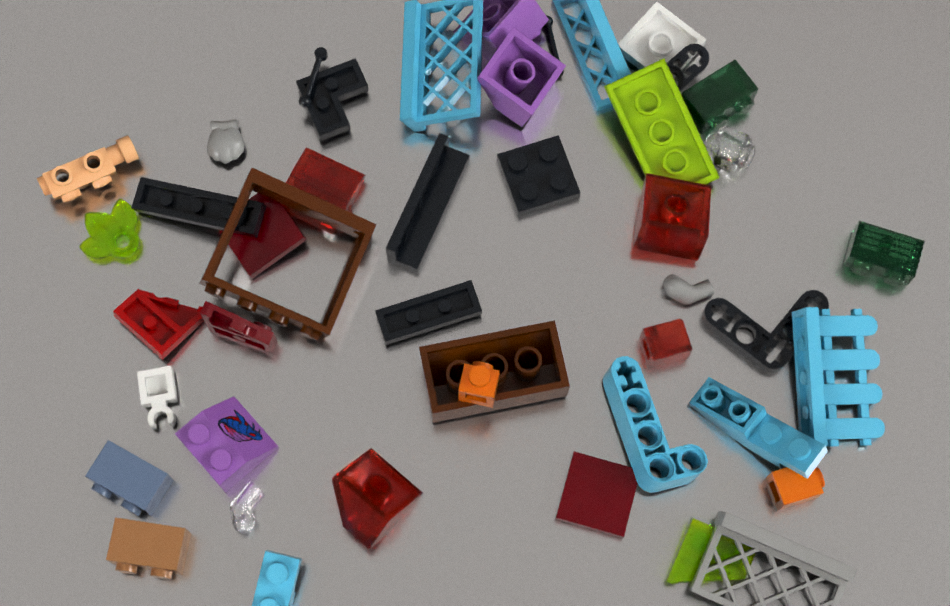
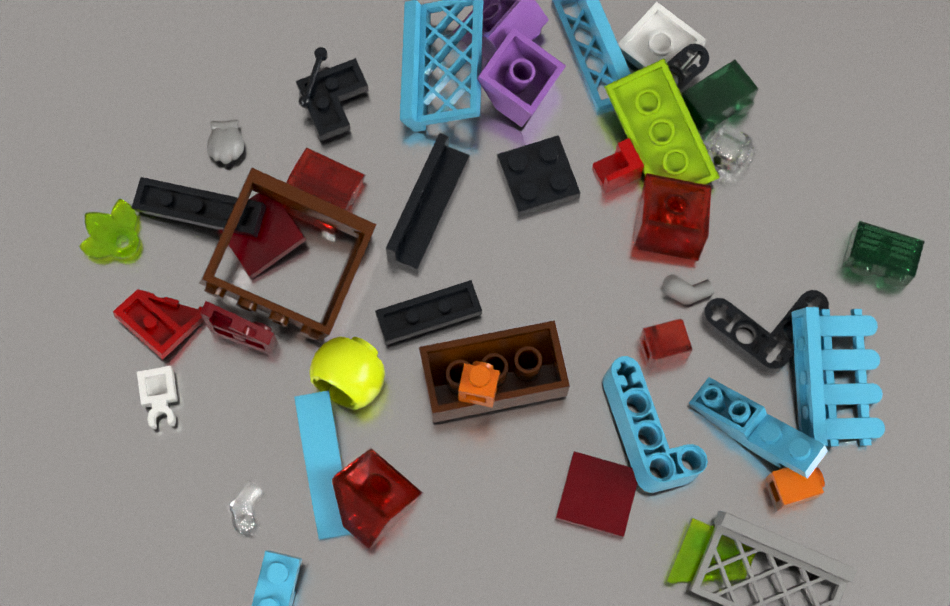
light nougat brick [37,135,139,203] -> none
sand blue brick [85,440,174,516] -> none
medium nougat brick [106,517,191,579] -> none
medium lavender slope [175,396,279,493] -> none
black hinge [543,15,564,76] -> none
none -> medium azure slope [294,391,354,540]
none -> neon yellow wheel [309,337,385,410]
none -> red panel [592,138,644,193]

